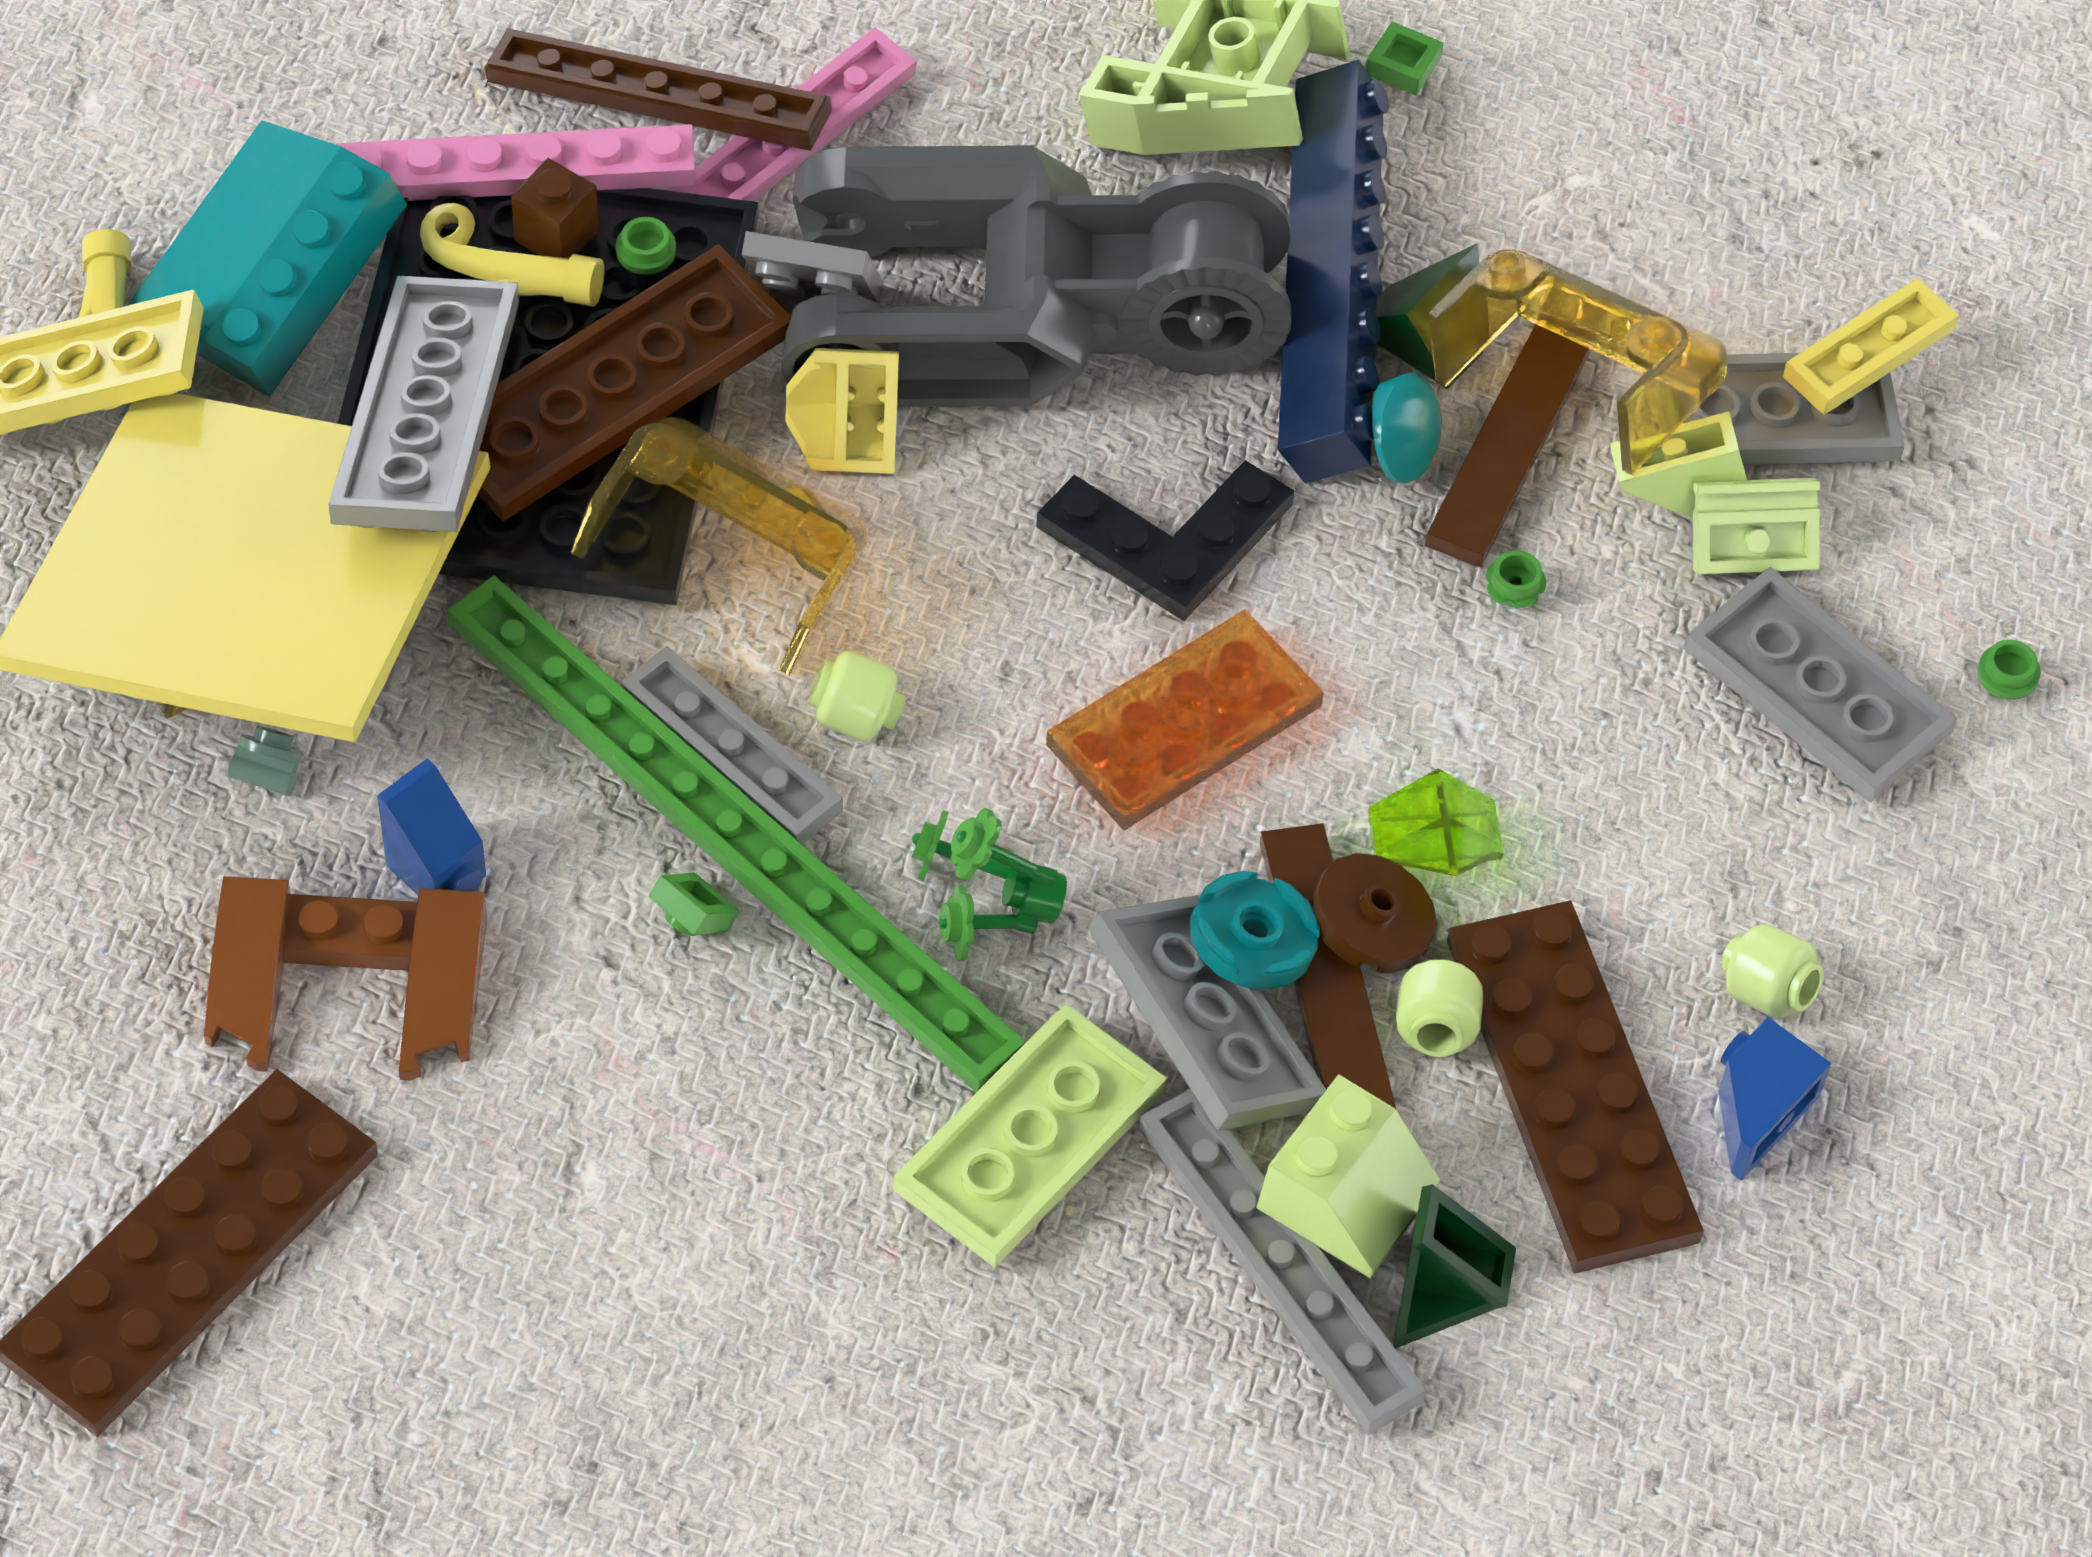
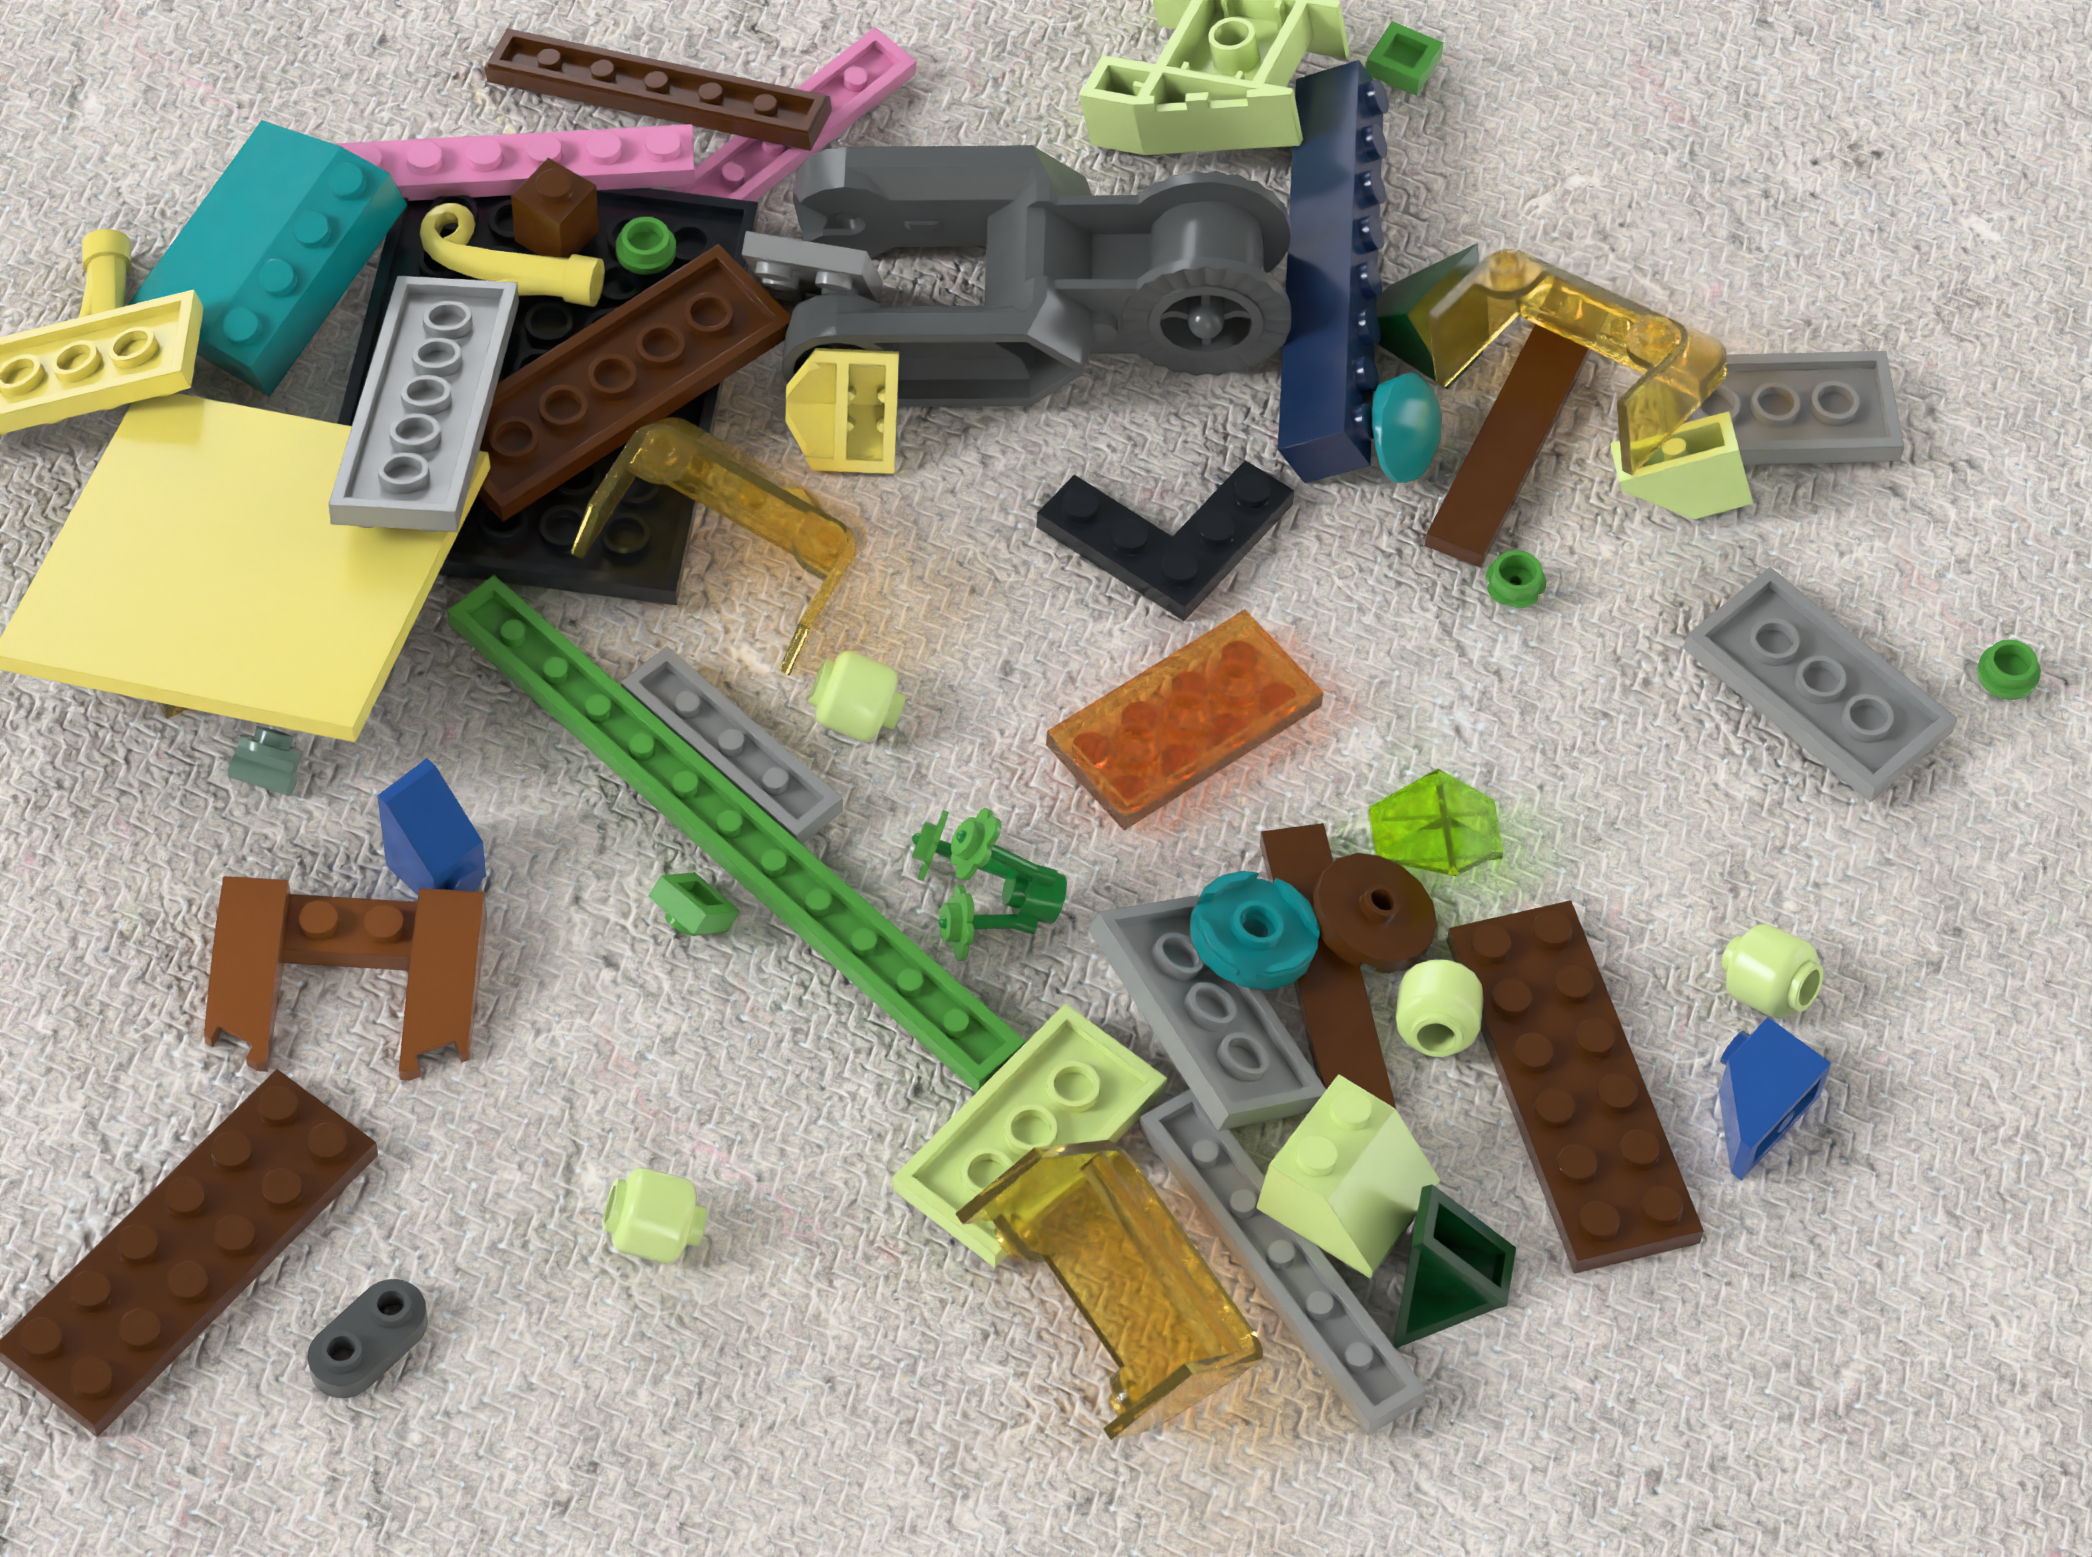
yellowish green plate [1693,478,1820,574] -> none
light yellow plate [1783,278,1959,415] -> none
none -> dark grey plate [307,1279,428,1398]
none -> yellowish green head [602,1167,707,1264]
none -> clear yellow windscreen [955,1140,1263,1440]

